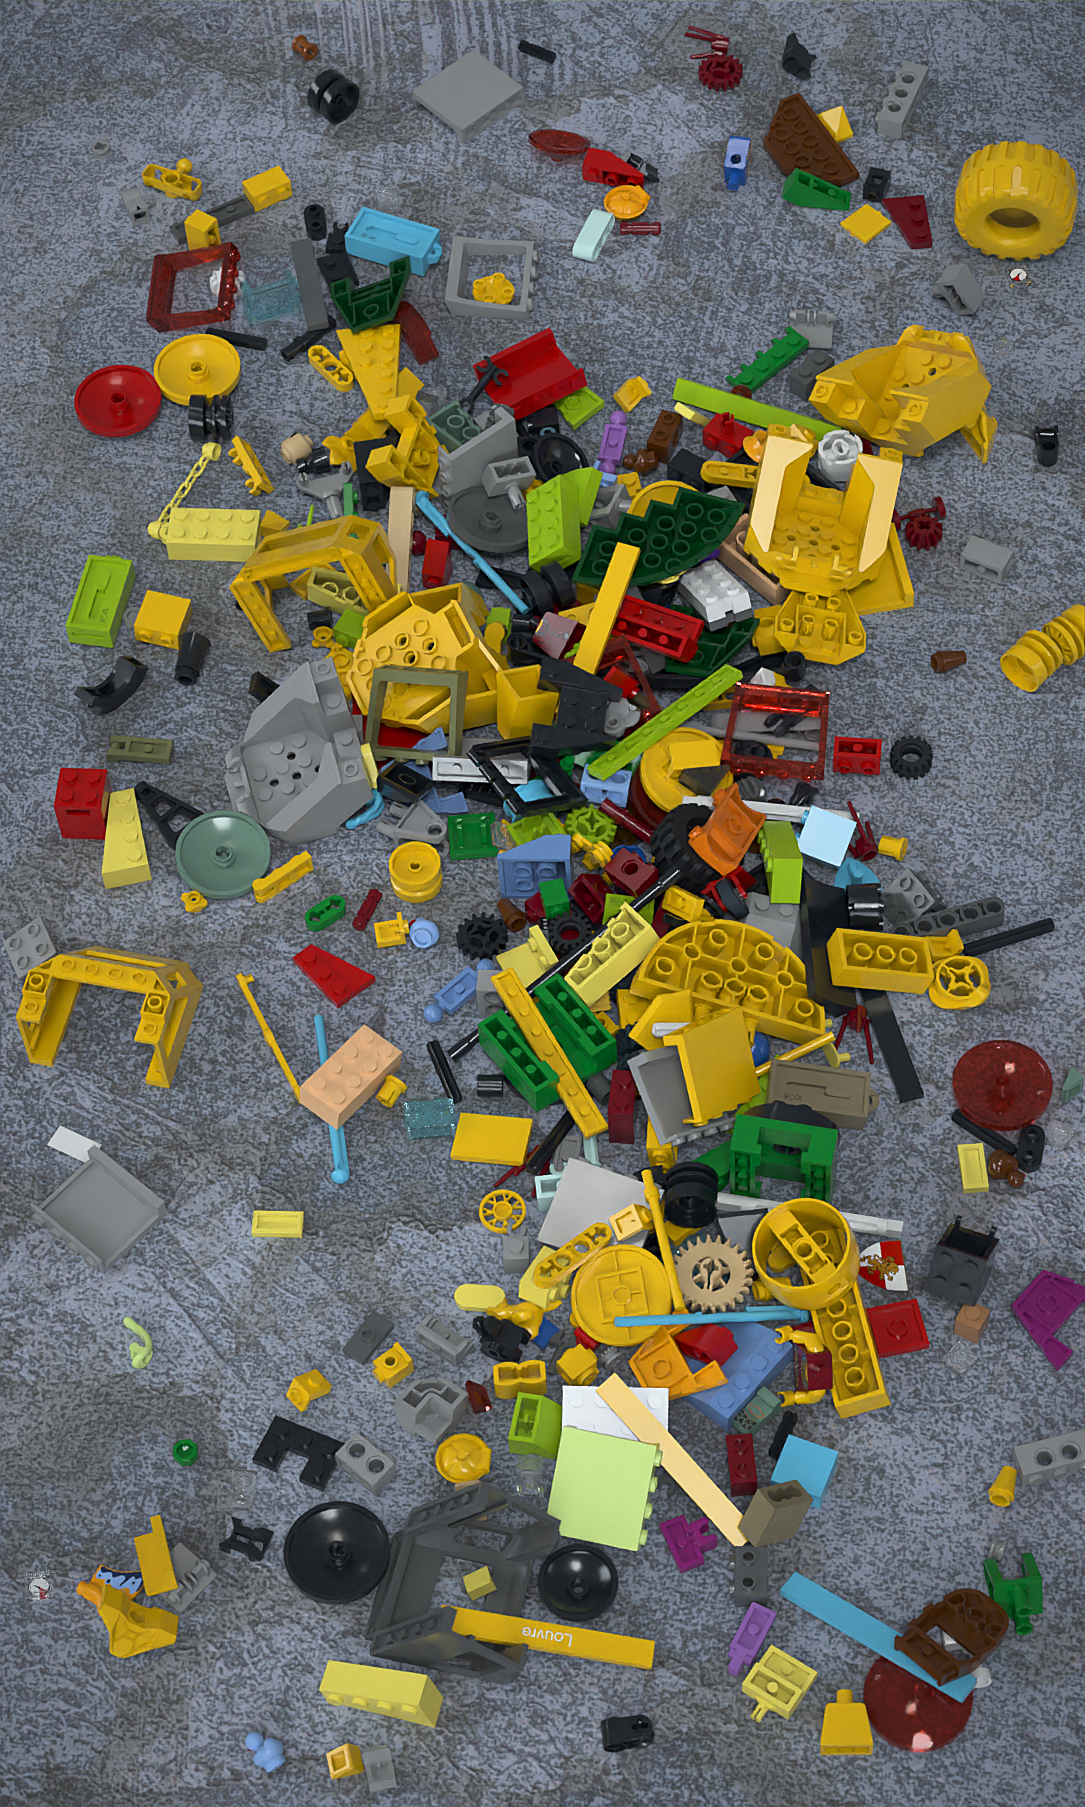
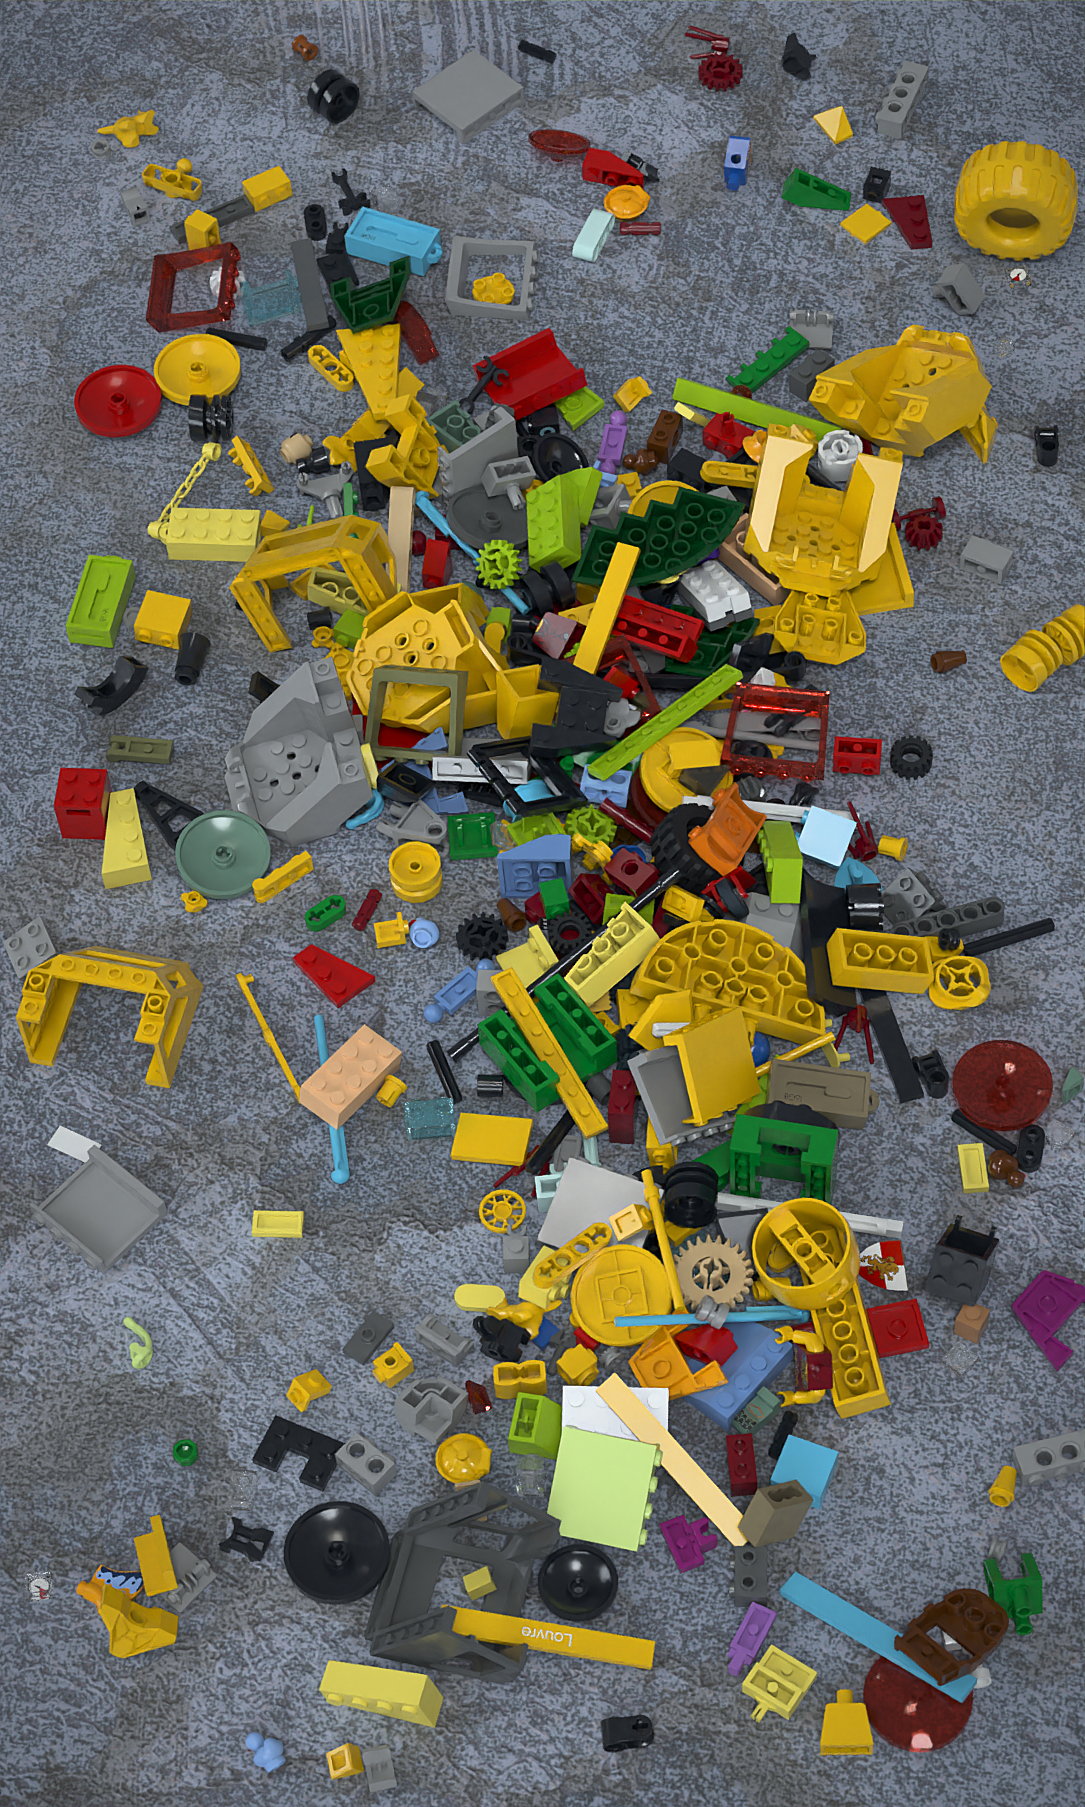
reddish brown plate [764,93,859,186] -> none
none -> yellow animal [97,109,159,148]
none -> black bar [331,168,371,216]
none -> lime gear [476,540,522,589]
none -> light grey wheel [695,1294,730,1329]
none -> black wing [728,632,775,672]
none -> black piece [912,1049,949,1099]
none -> black bush [938,928,961,950]

